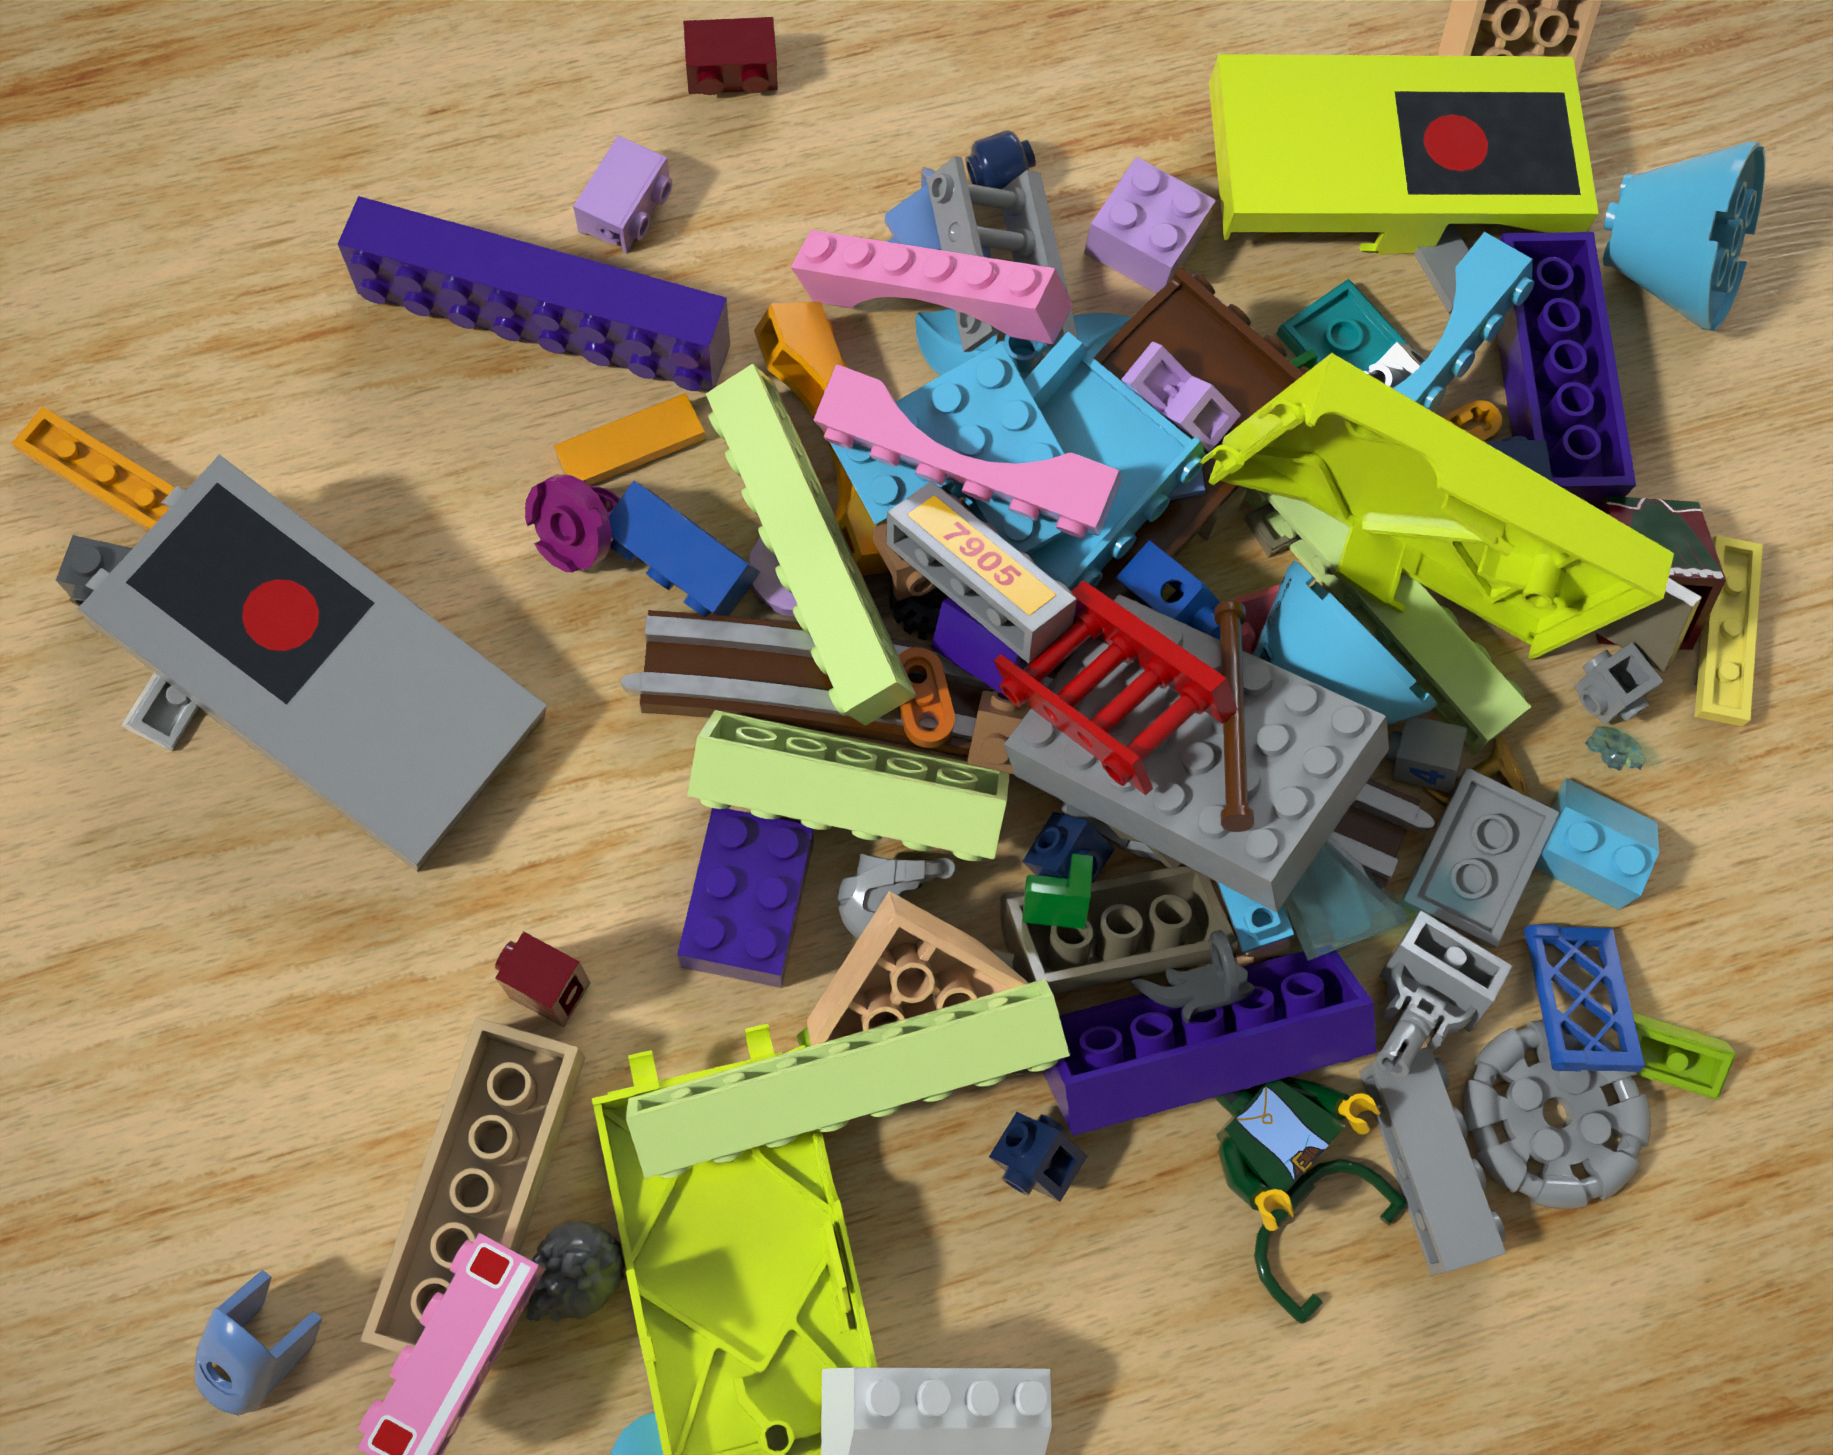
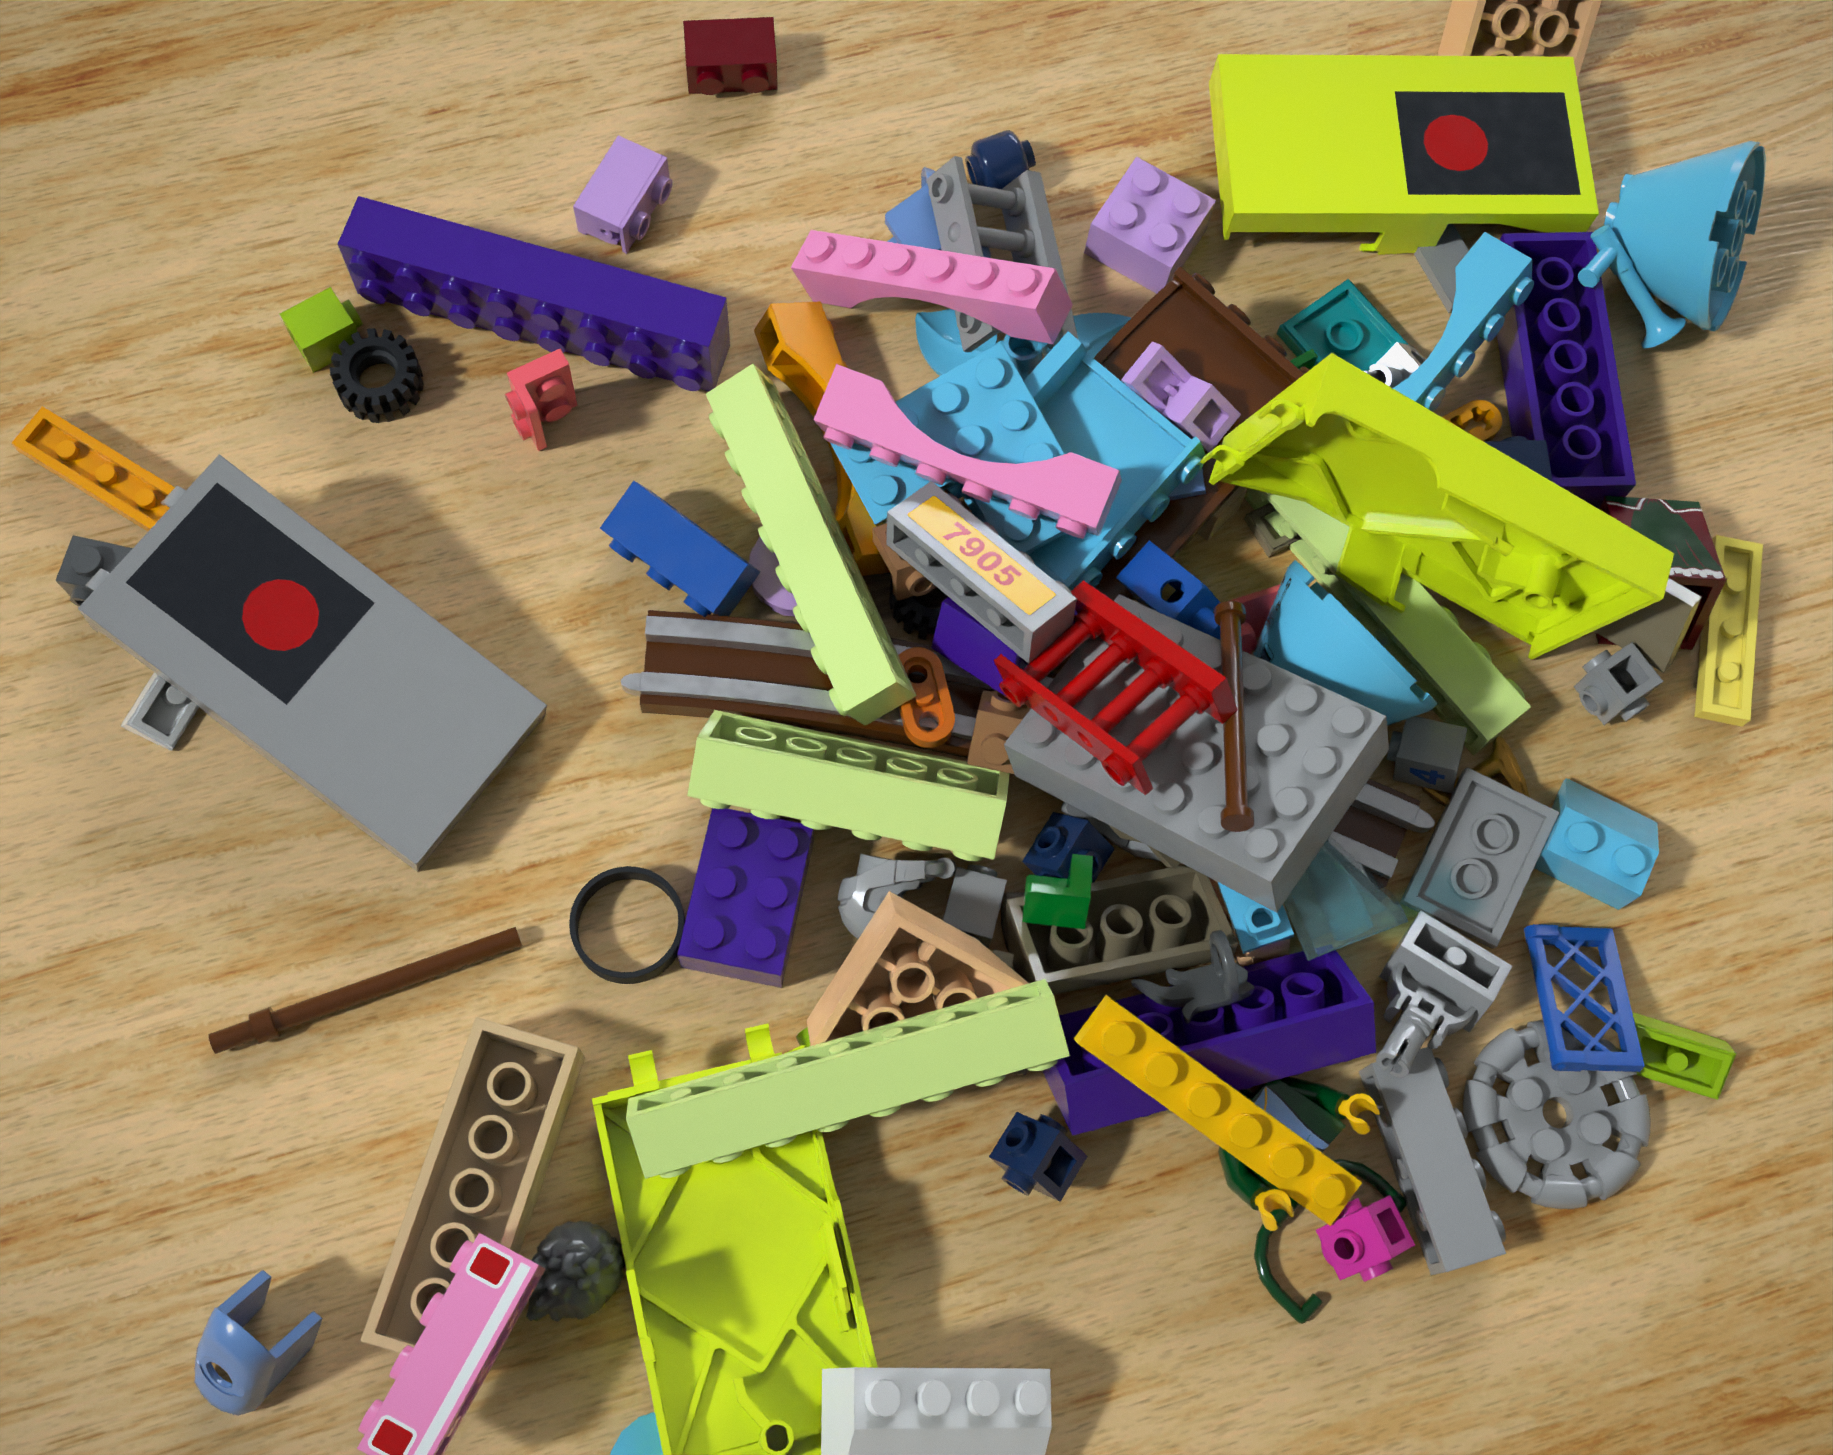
dark red brick [495,931,591,1028] -> none
magenta tile [525,474,620,573] -> none
light orange tile [553,393,706,486] -> none
clear light blue plant [1585,726,1646,771] -> none
none -> reddish brown bar [209,927,522,1054]
none -> lime brick [280,287,363,373]
none -> black tyre [330,328,424,423]
none -> coral bracket [505,349,578,451]
none -> black tyre [569,866,685,984]
none -> light grey brick [943,865,1007,948]
none -> yellow plate [1074,995,1362,1226]
none -> dark pink brick [1315,1195,1415,1282]
none -> medium azure piece [1578,224,1686,349]

